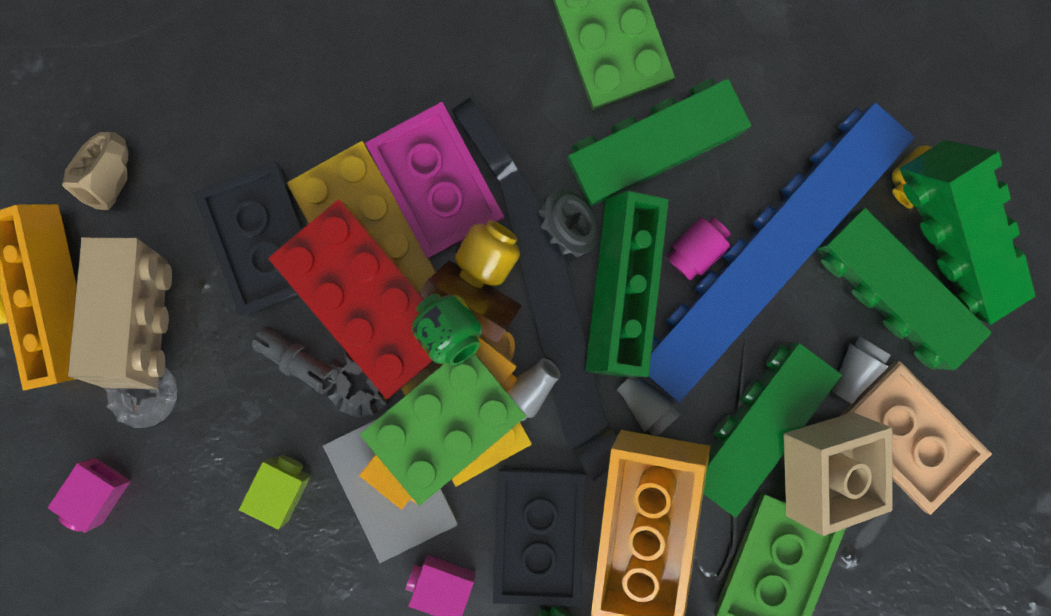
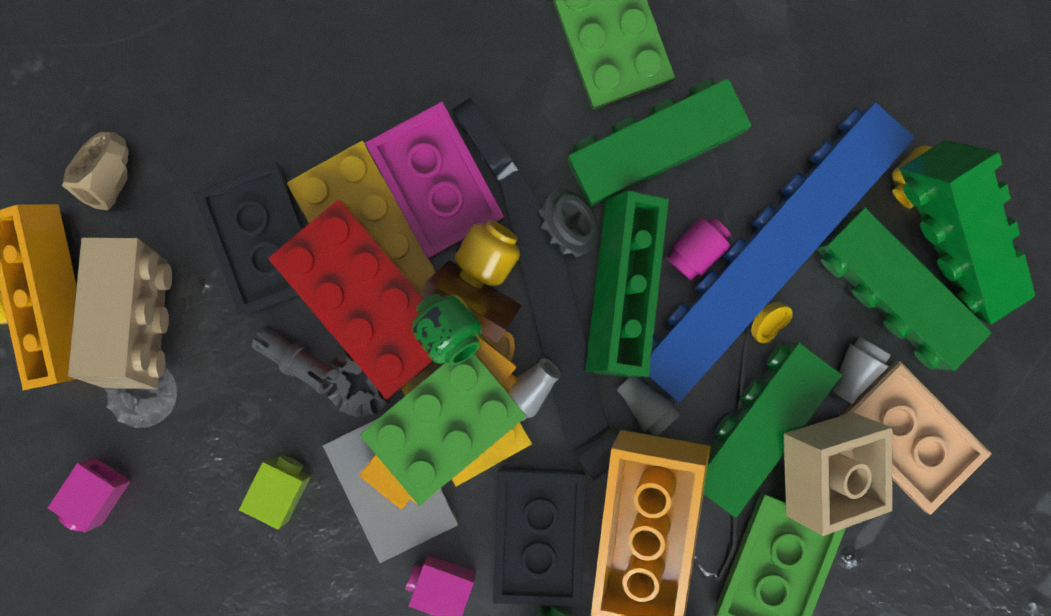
none -> yellow piece [751,302,793,344]

